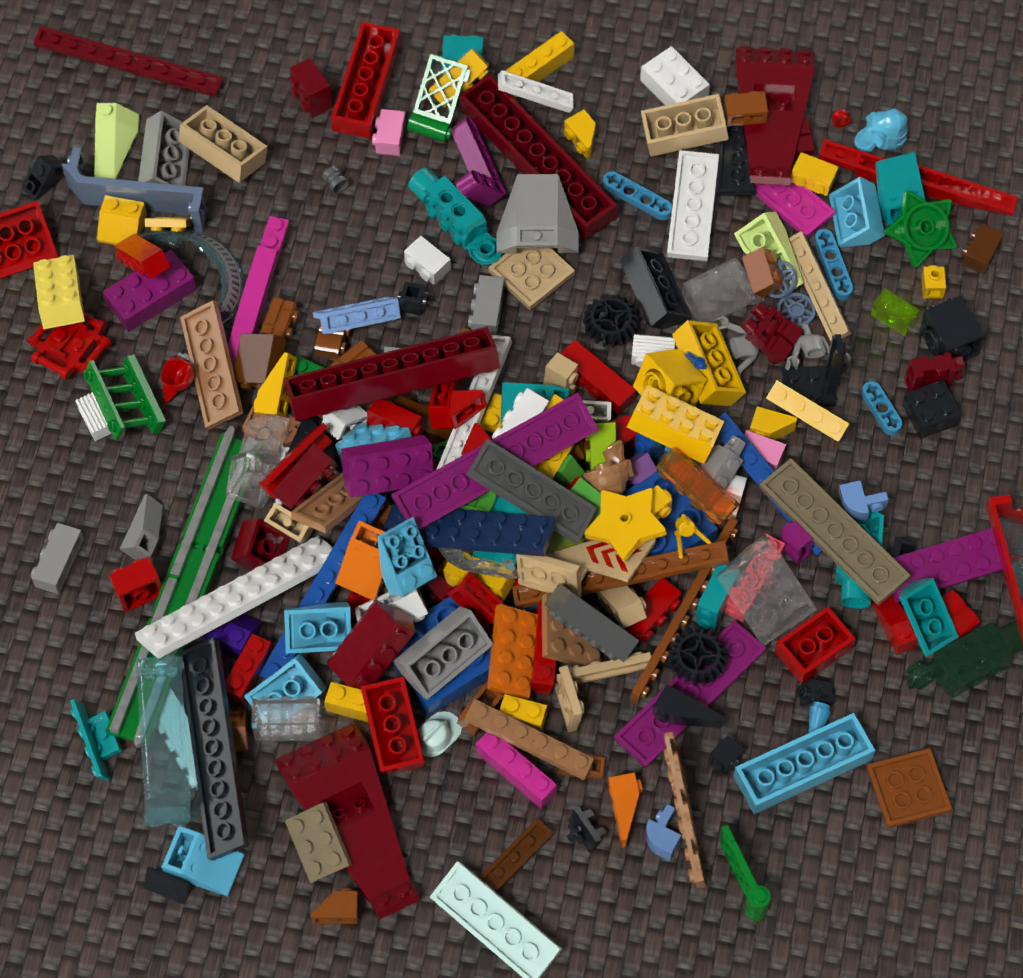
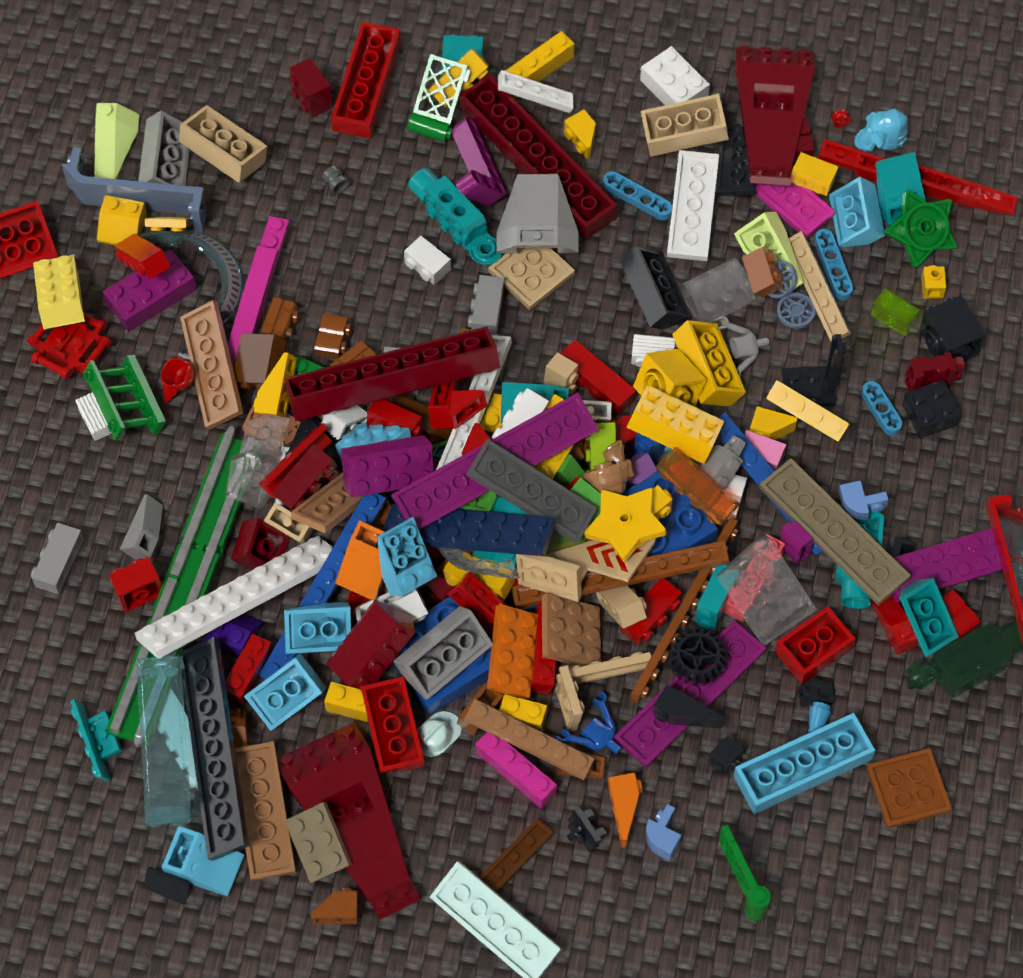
black slope [22,155,64,200] -> none
dark red plate [33,26,223,97] -> none
clear slope [252,696,322,741] -> none
light blue fence [313,297,401,334] -> none
bright pink brick [372,109,406,156] -> none
black brick [398,281,429,315] -> none
dark grey brick [544,583,639,662] -> none
black gear [583,294,639,348] -> none
medium nougat wing [663,732,706,889] -> none
yellow plant [674,514,711,559] -> none
blue piece [685,351,707,370] -> none
dark orange brick [724,91,768,126] -> none
dark red hips [741,302,803,365] -> none
light grey piece [785,324,851,370] -> none
reddish brown brick [962,223,1004,274] -> none
none -> medium nougat plate [235,741,296,881]
none -> blue piece [556,692,622,754]

